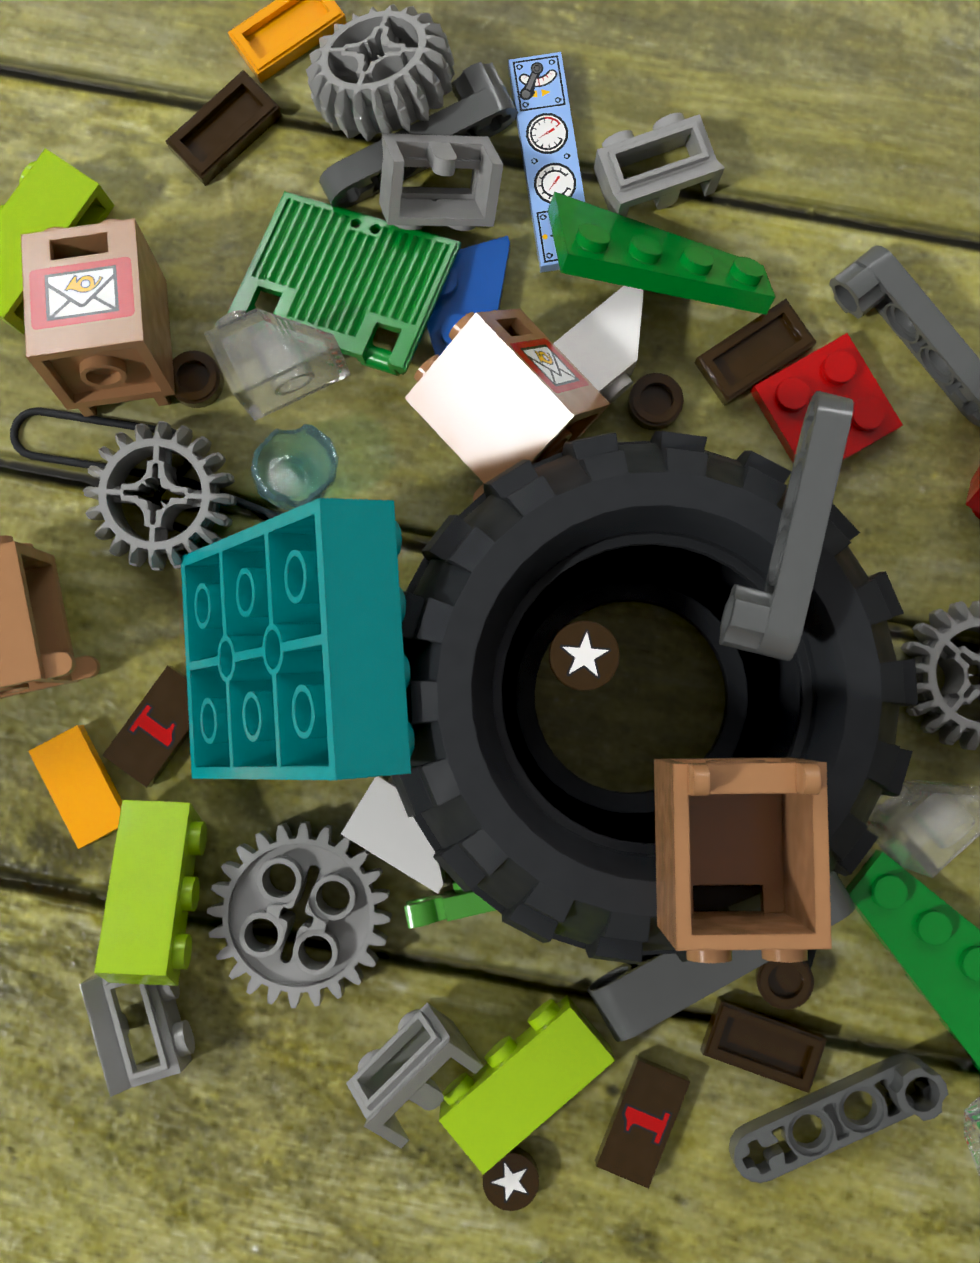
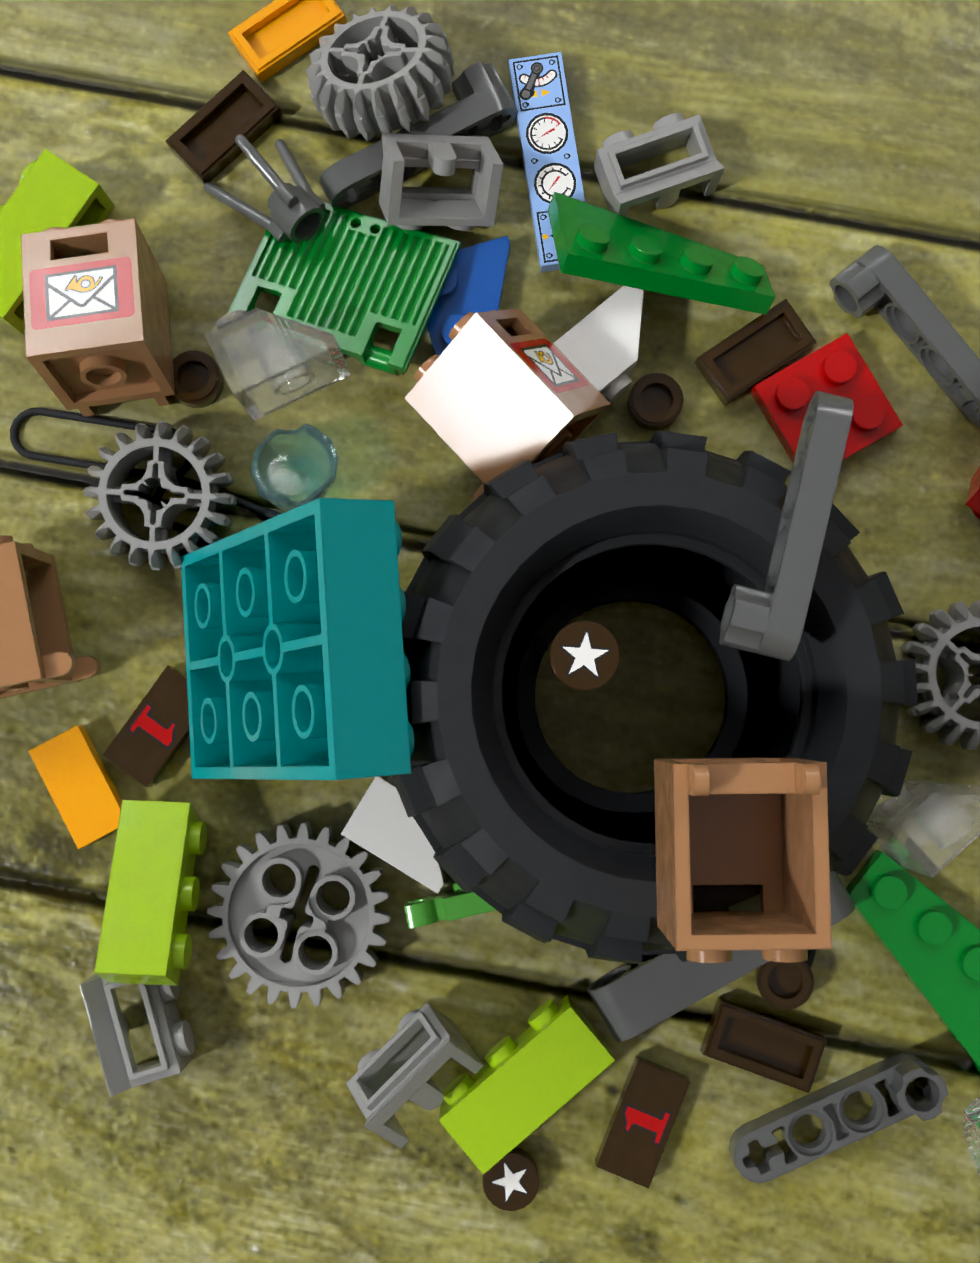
none -> dark grey plant [204,134,325,243]

